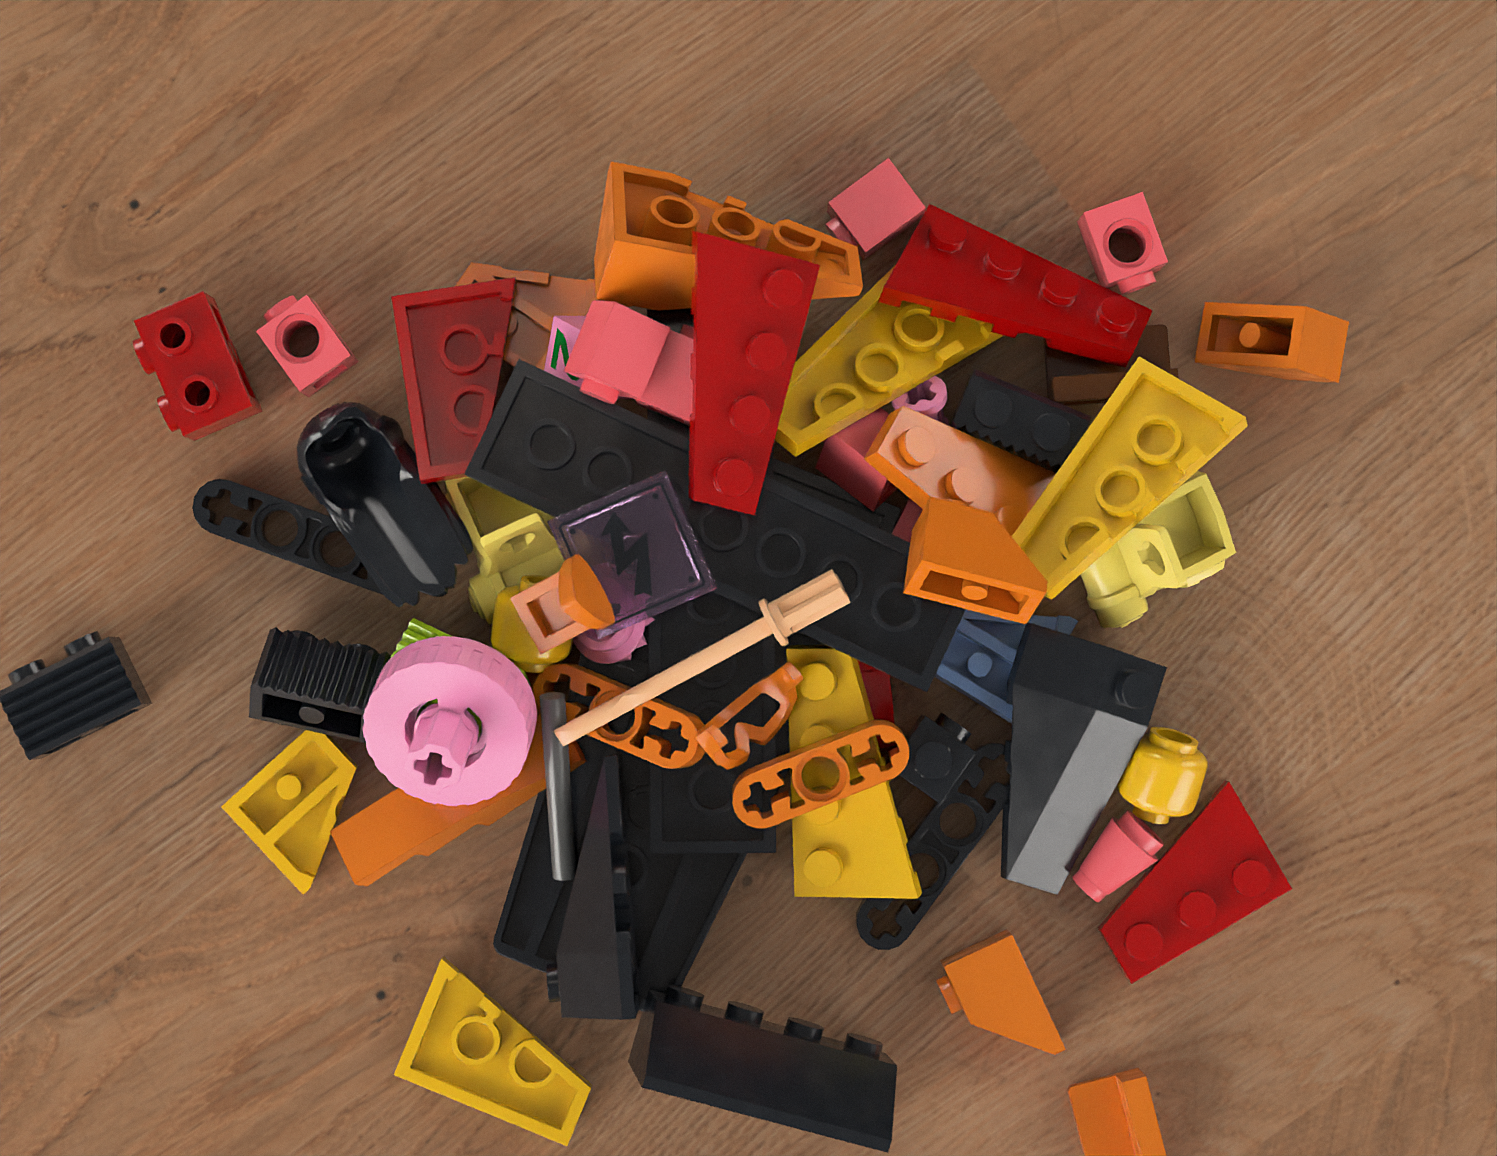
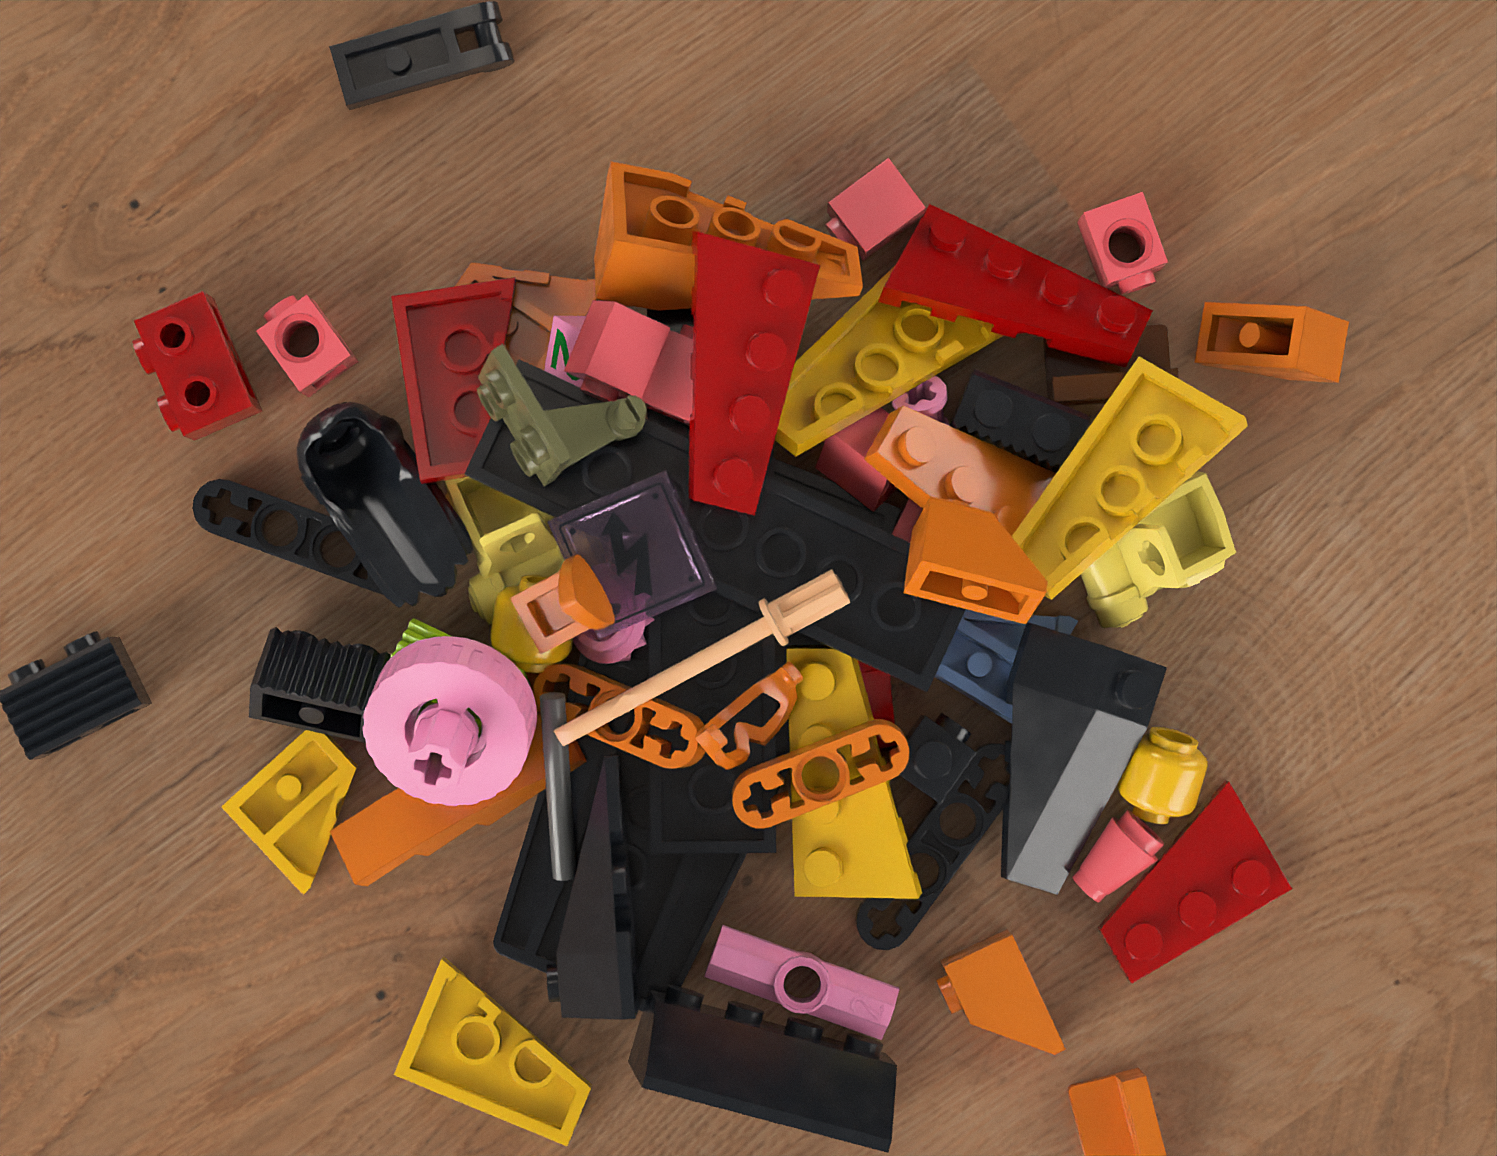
none -> black plate [329,1,515,110]
none -> olive plate [477,344,646,486]
none -> bright pink piece [704,925,900,1040]

